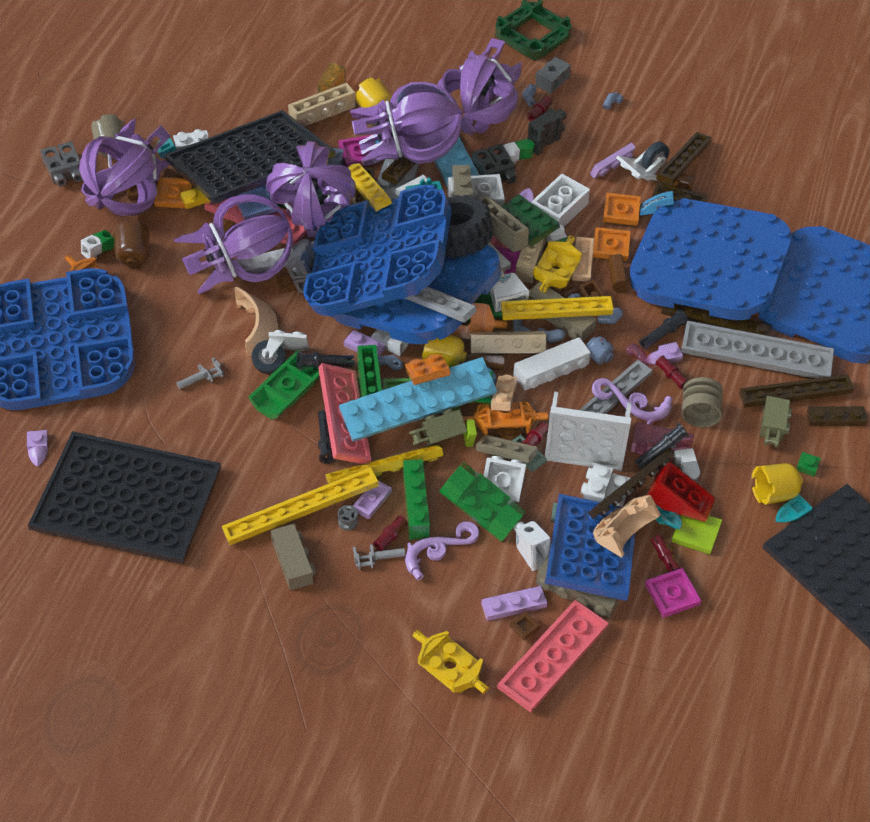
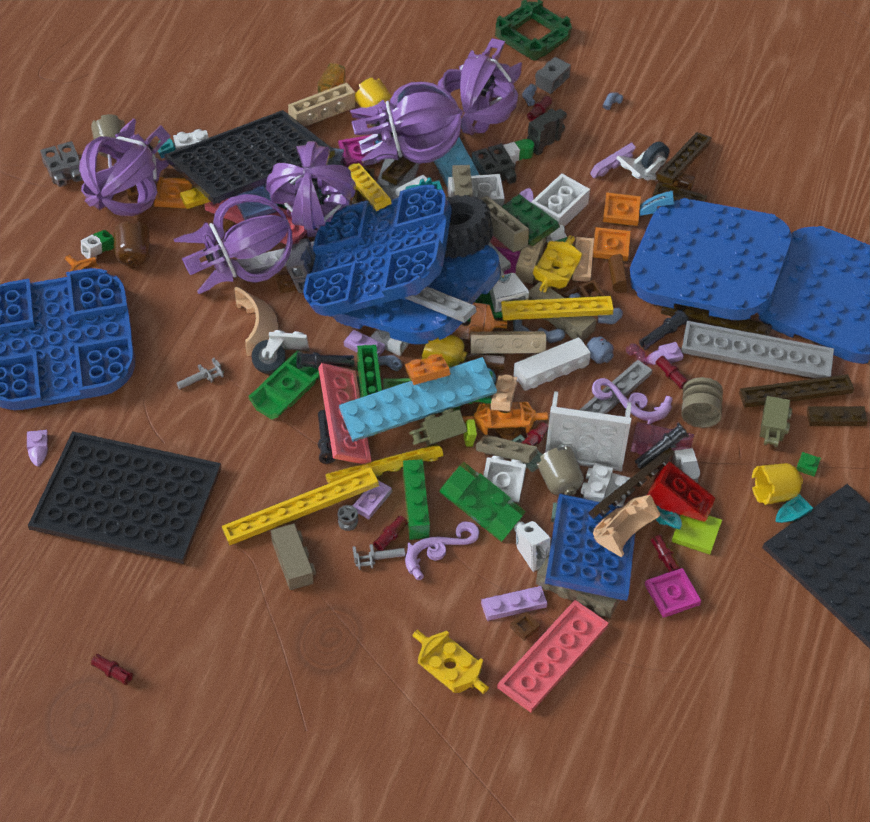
none -> dark red pin [91,654,133,685]
none -> dark tan cylinder [536,446,583,496]

